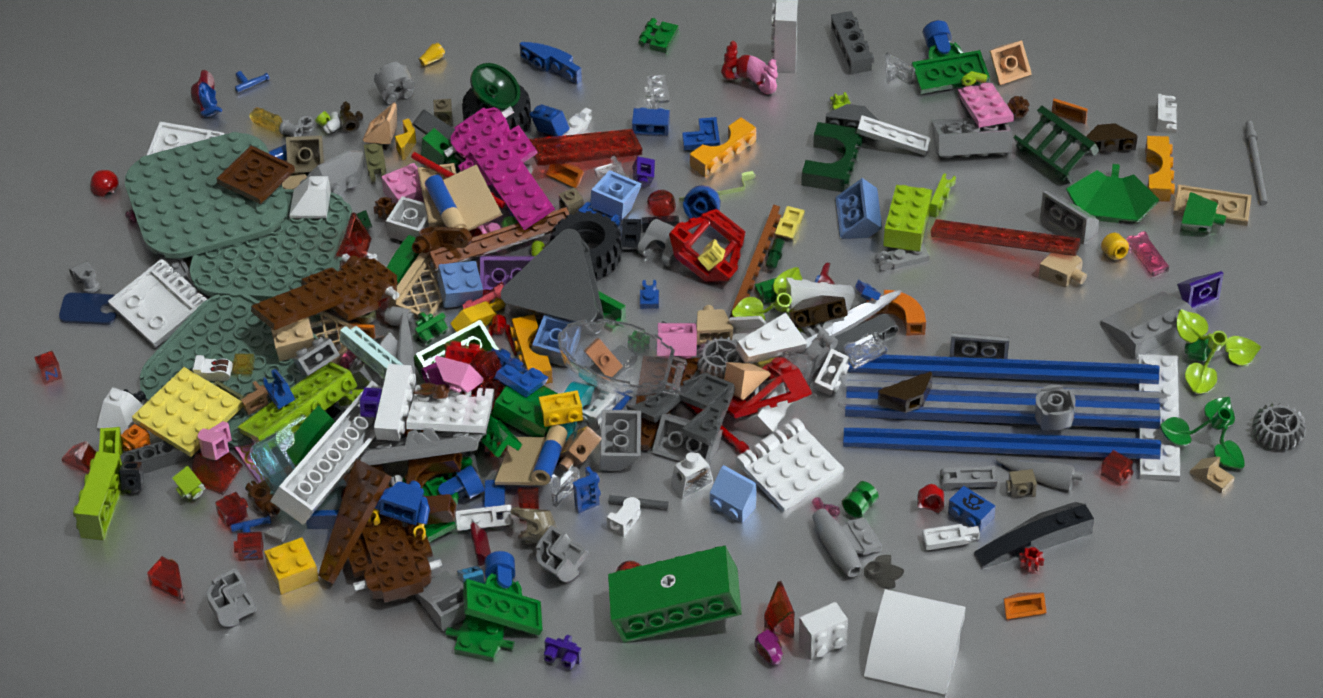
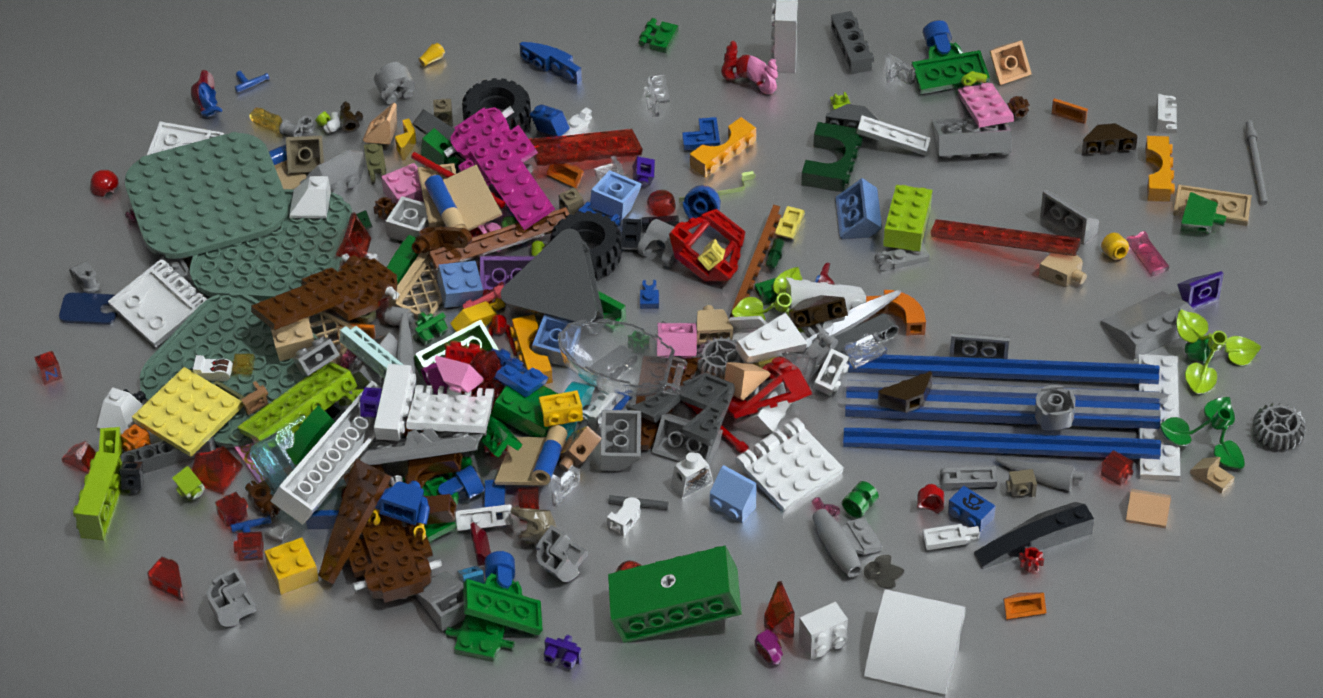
bright pink brick [198,421,232,460] -> none
reddish brown plate [216,146,295,204] -> none
blue hinge [263,369,296,409] -> none
reddish brown plate [413,383,450,399] -> none
dark green dish [470,63,521,110] -> none
blue bracket [573,466,601,514] -> none
nougat plate [584,338,623,380] -> none
blue brick [632,107,670,137] -> none
blue plate [855,279,881,301] -> none
lime plate [929,173,956,218] -> none
dark green fence [1013,105,1099,183] -> none
green panel [1066,164,1159,223] -> none
none -> light nougat slope [1126,489,1171,529]

